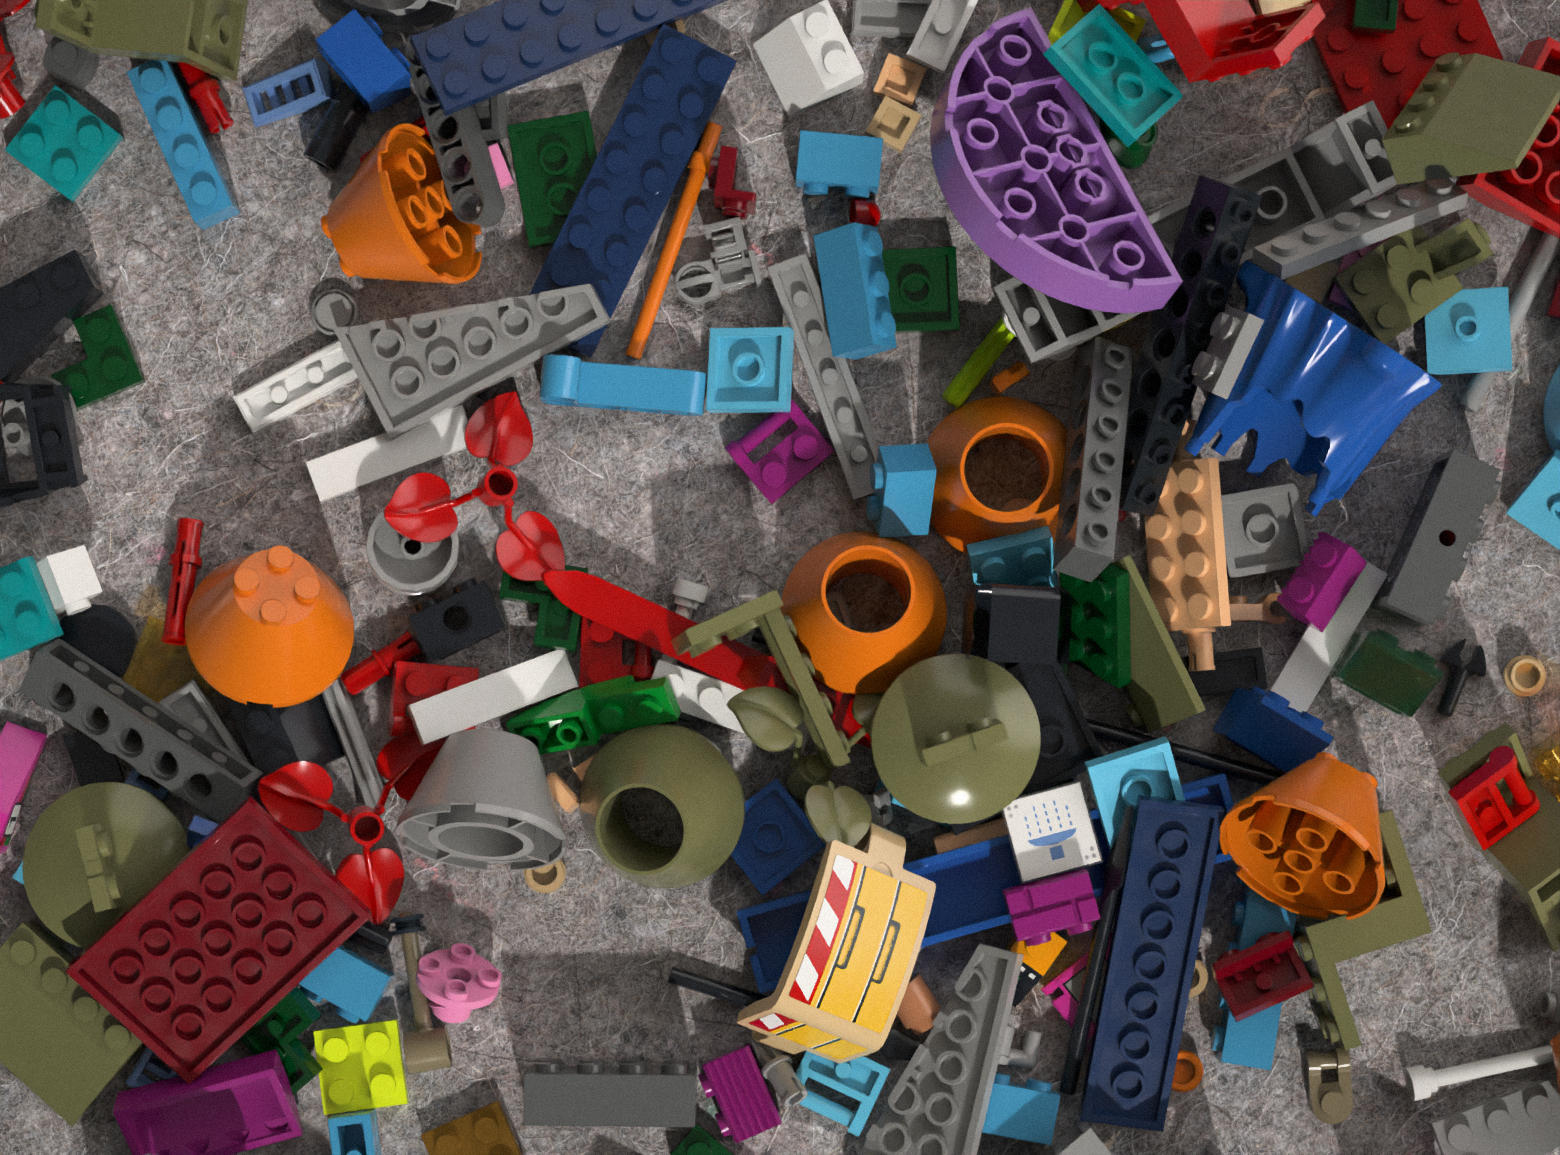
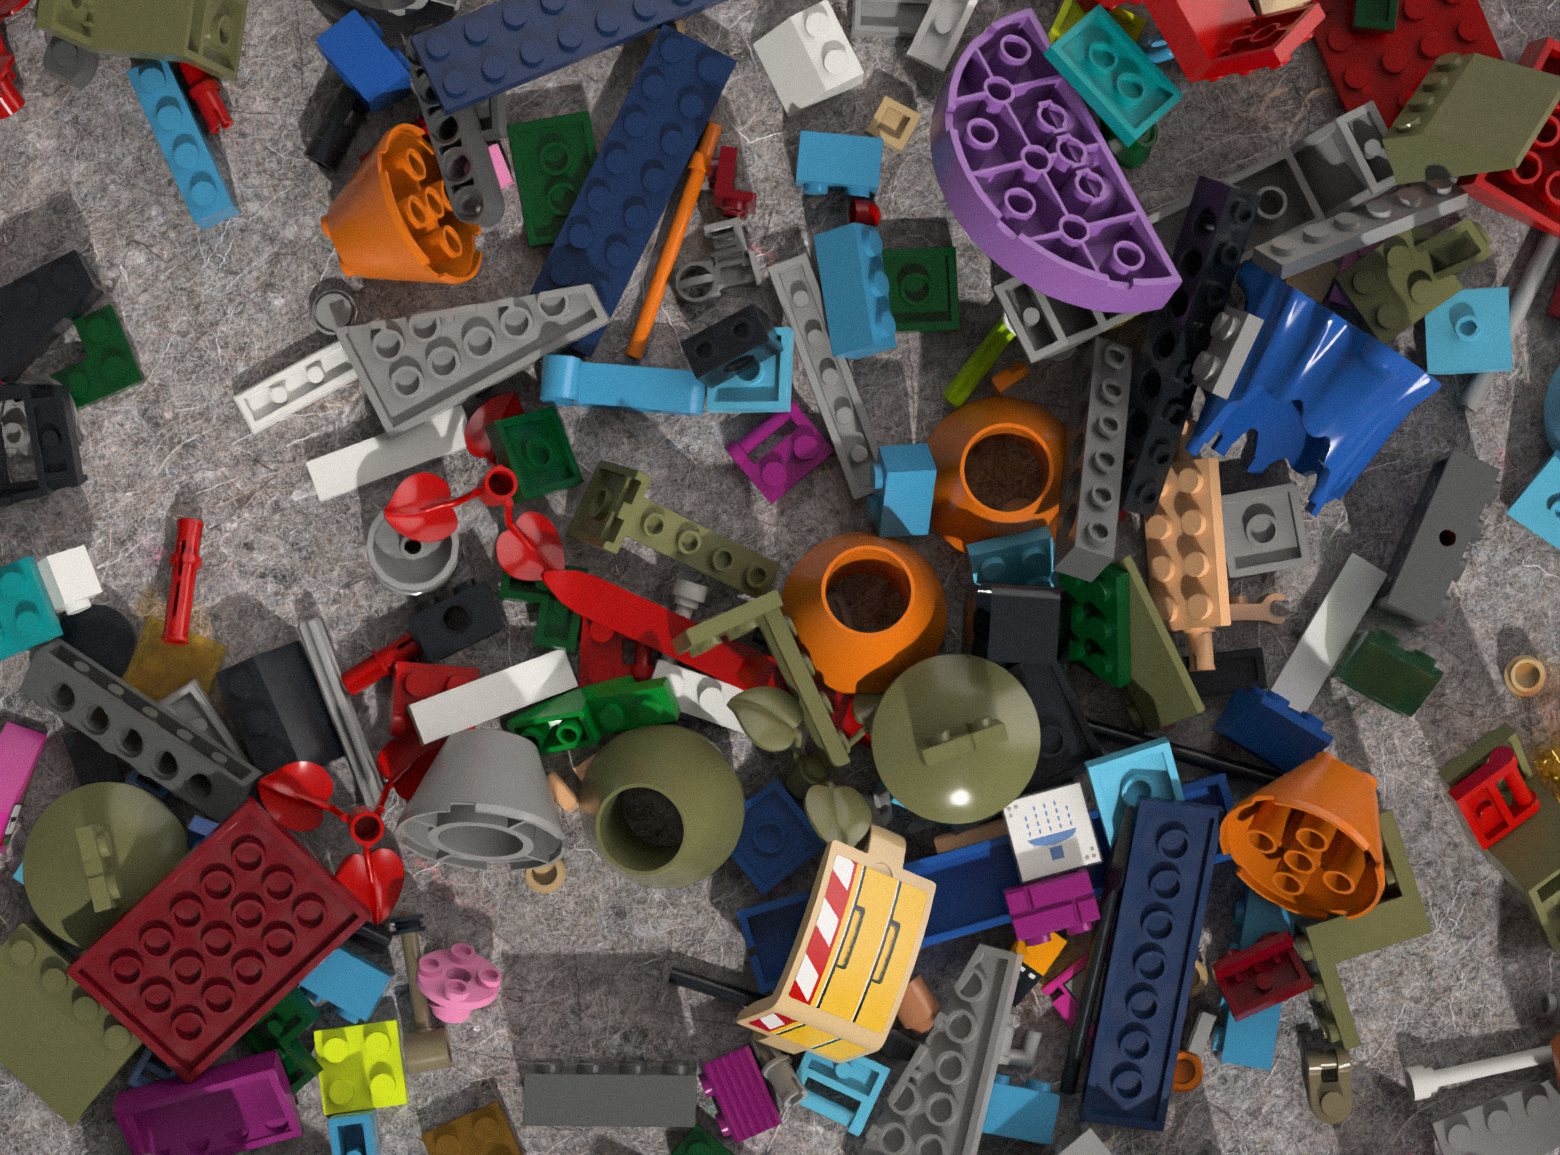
teal plate [5,85,124,202] -> none
orange cone [184,545,354,708] -> none
medium blue slope [242,58,336,127] -> none
light nougat tile [873,53,927,109] -> none
magenta brick [1277,531,1367,633] -> none
black bar [1437,639,1486,717] -> none
none -> dark green plate [484,406,584,505]
none -> olive bracket [566,459,780,599]
none -> black brick [680,303,784,389]
none -> light grey tile [1182,1008,1216,1056]

